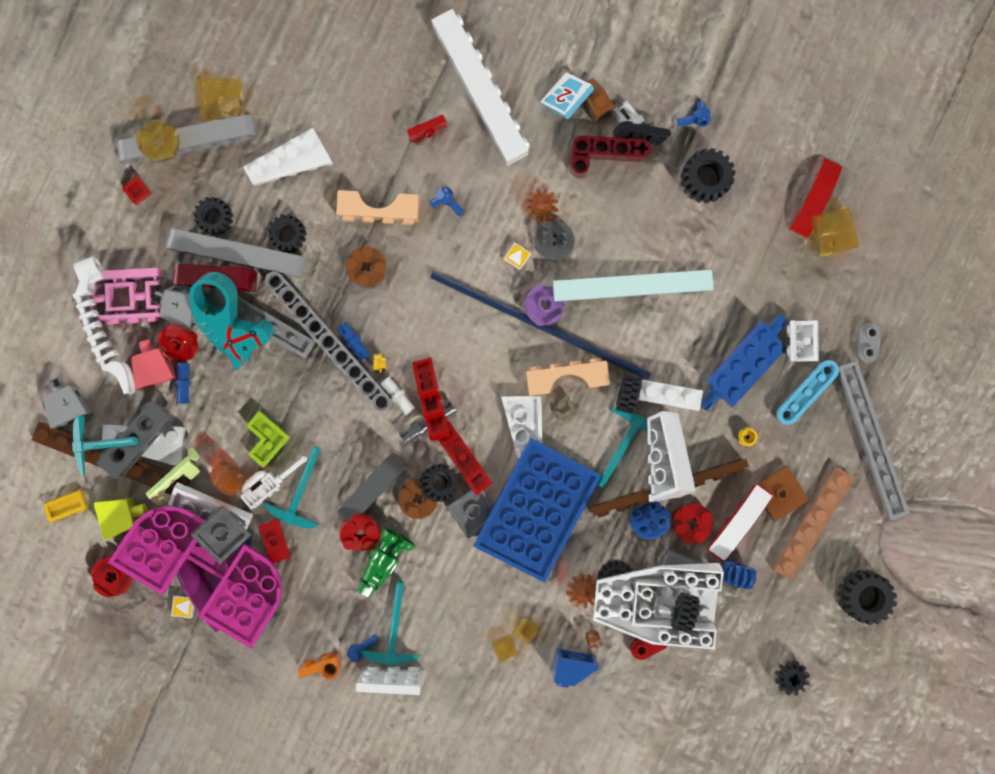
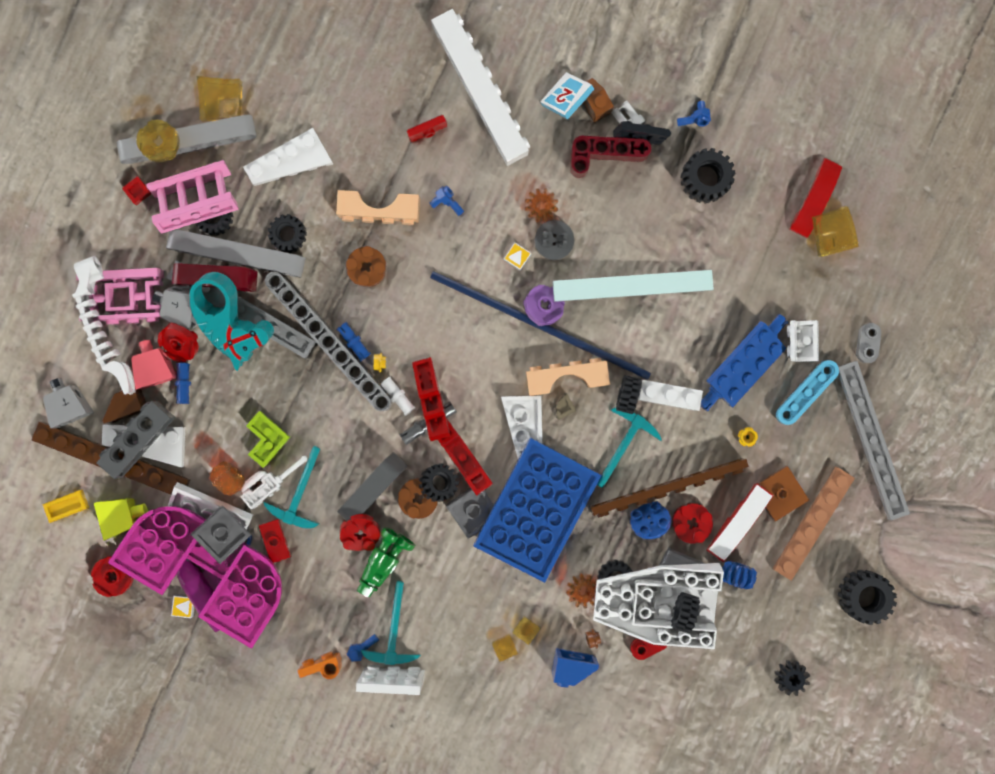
teal piece [72,416,138,477] -> none
yellowish green piece [146,448,200,505] -> none
white wedge [647,411,696,502] -> none
none -> reddish brown slope [102,388,146,424]
none -> bright pink fence [146,160,239,234]

